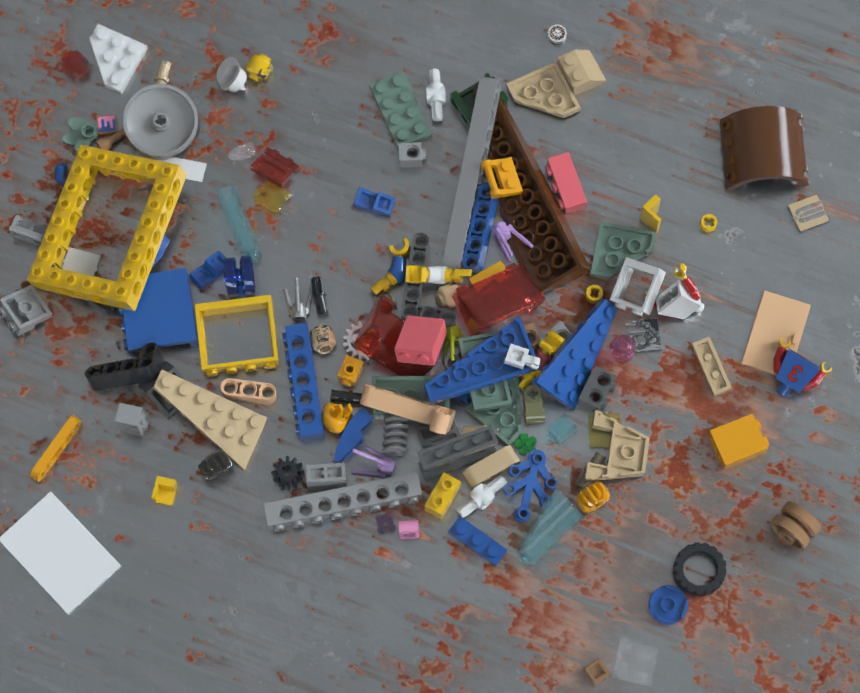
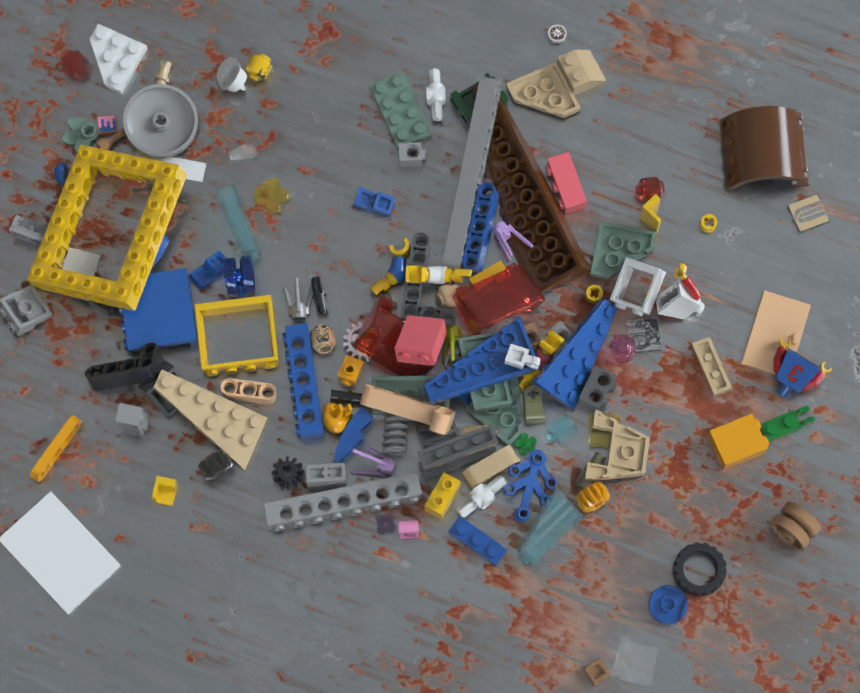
clear red plate [250,147,299,188] -> none
light orange plate [480,157,523,199] -> none
none -> clear red head [635,177,664,202]
none -> green hinge [760,405,815,442]

